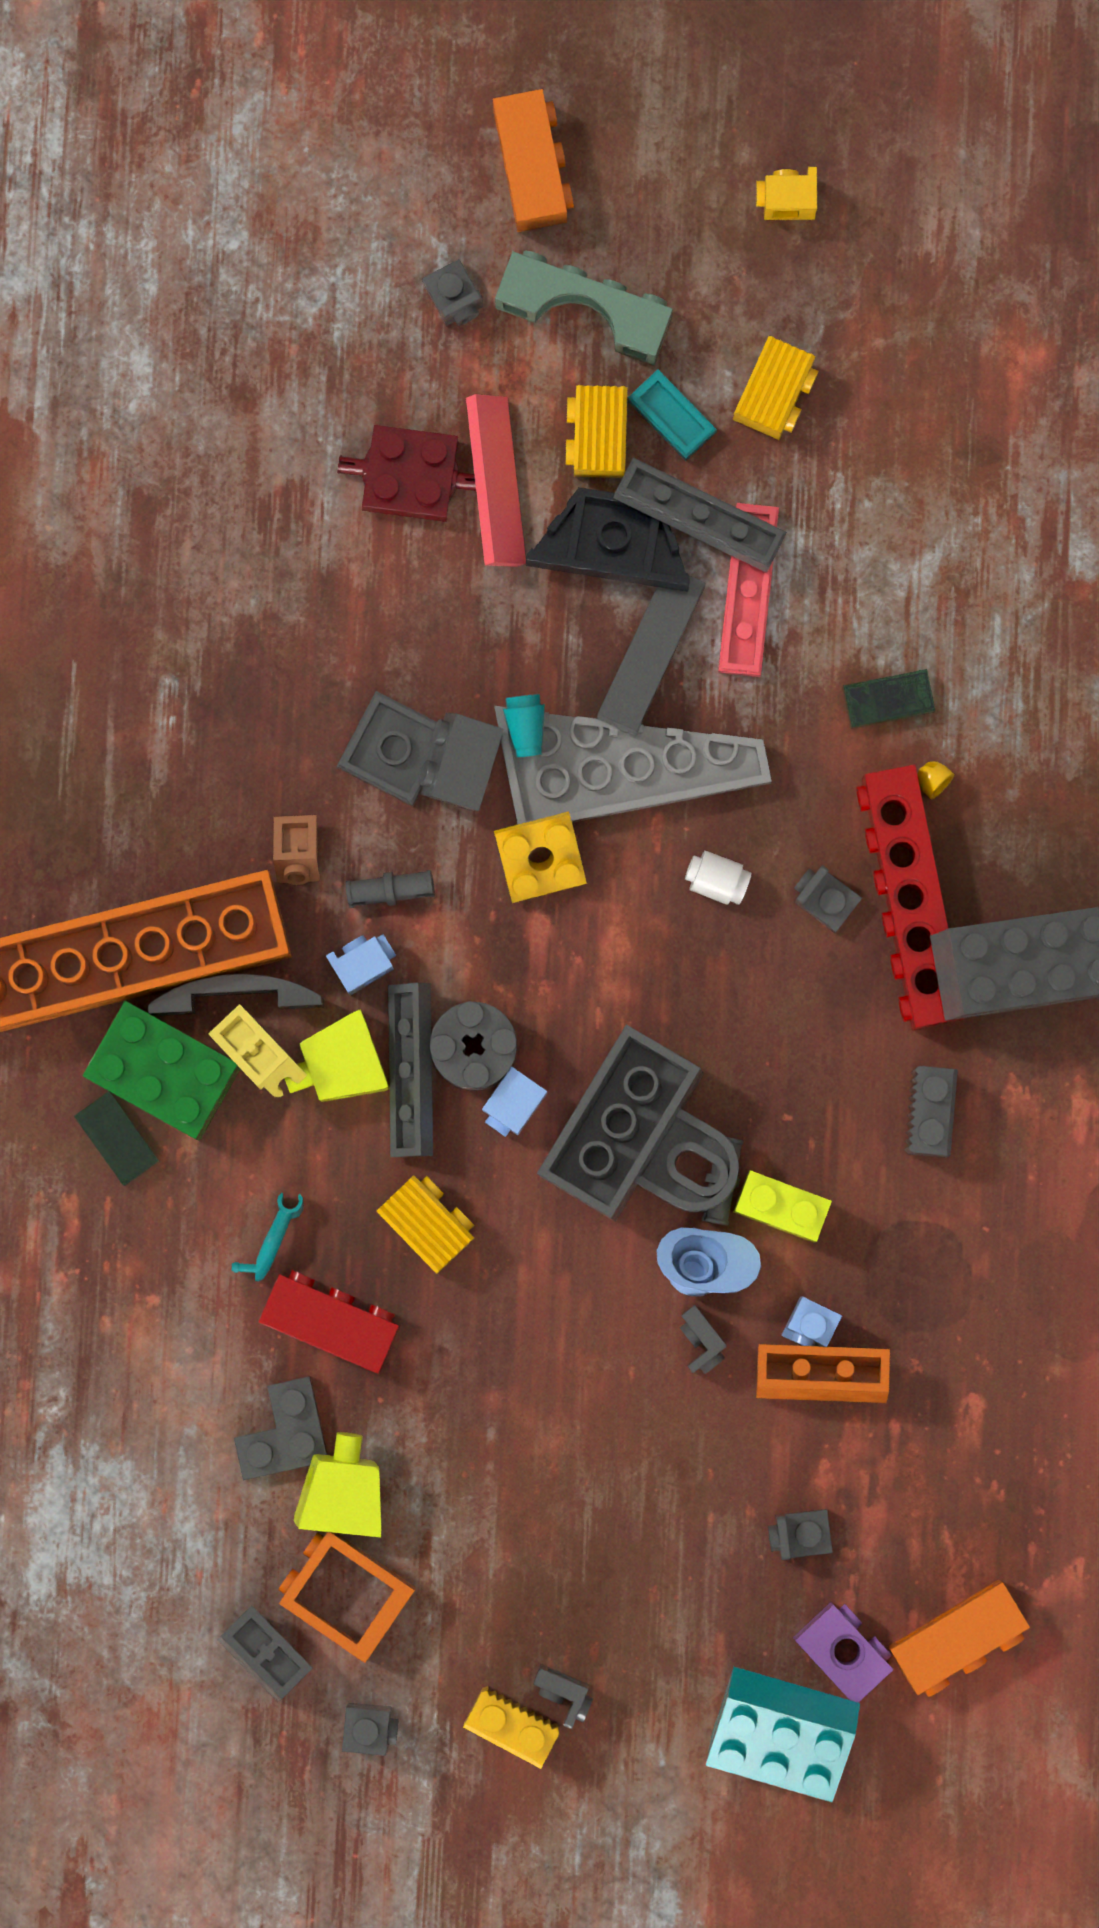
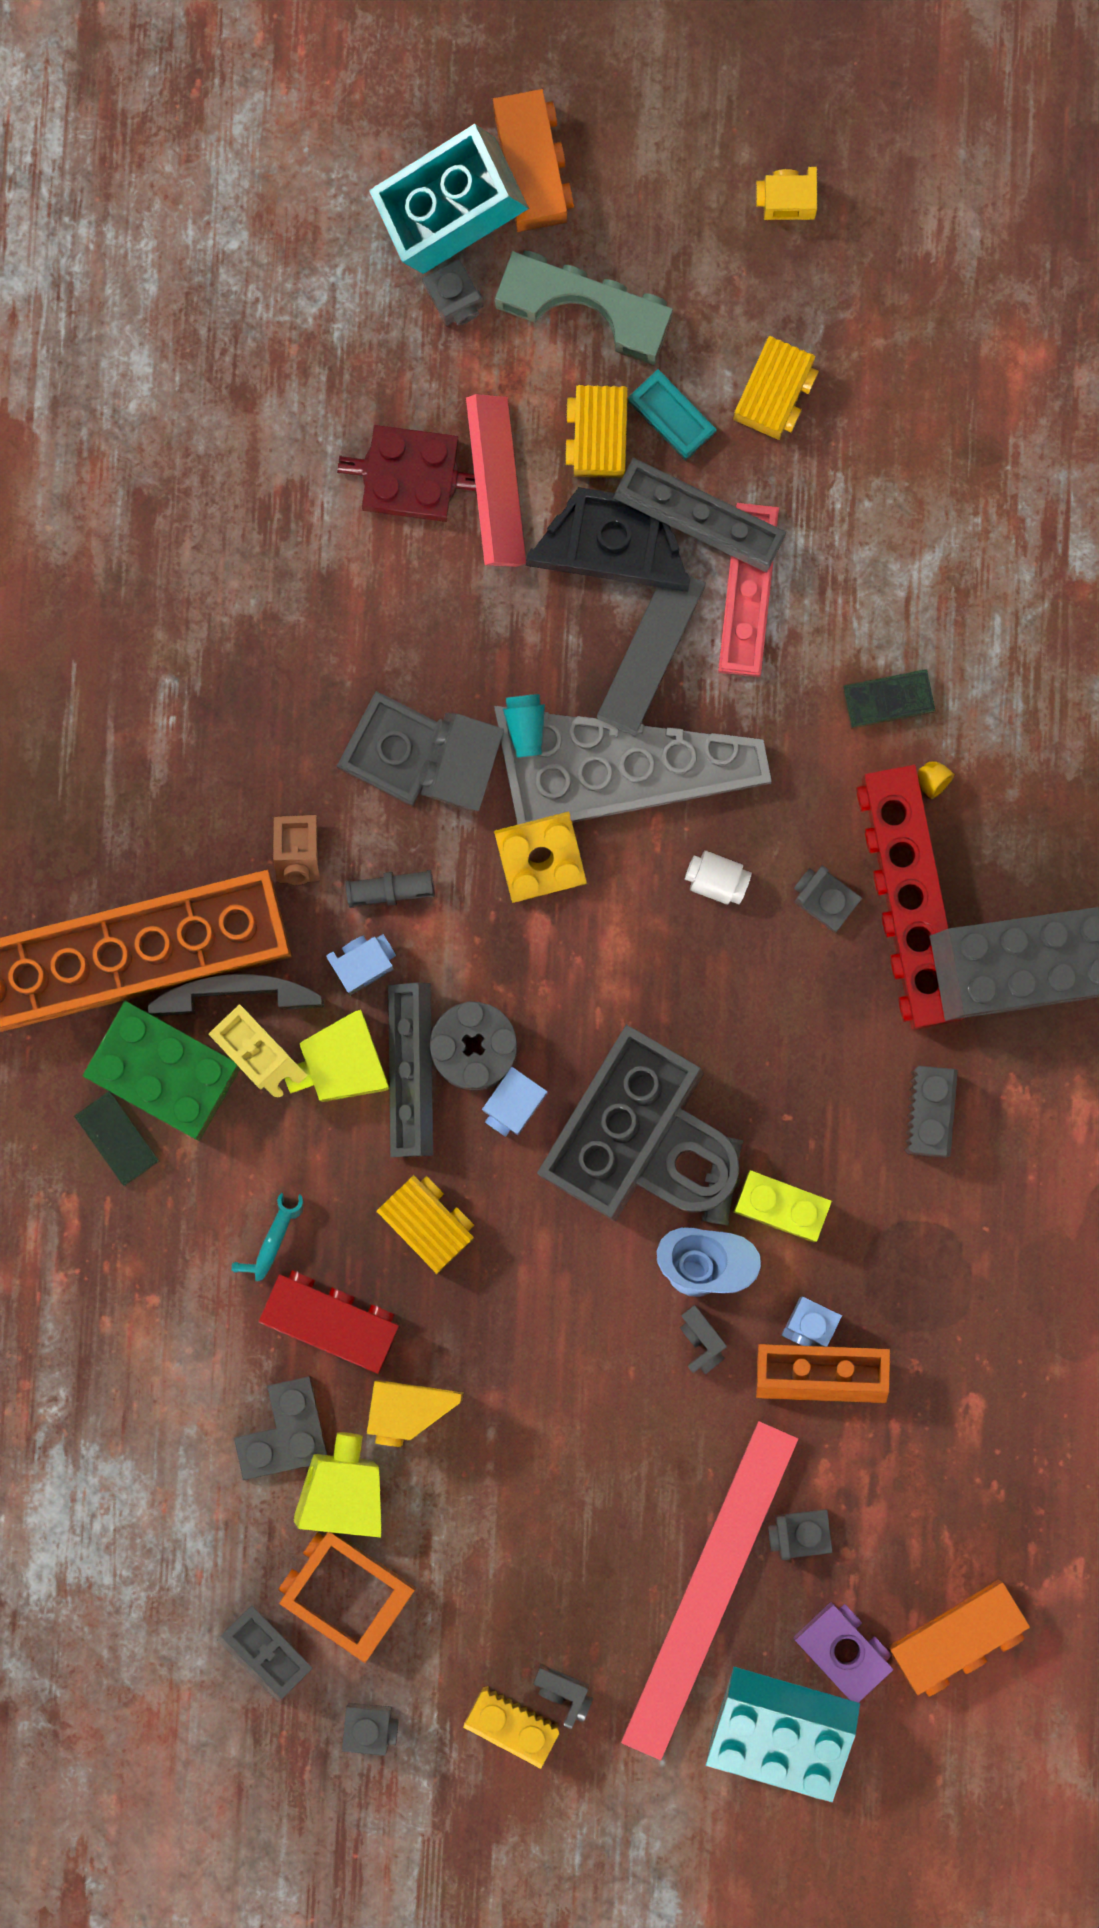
none -> yellow slope [367,1380,464,1447]
none -> teal brick [369,124,529,274]
none -> coral tile [621,1421,799,1761]

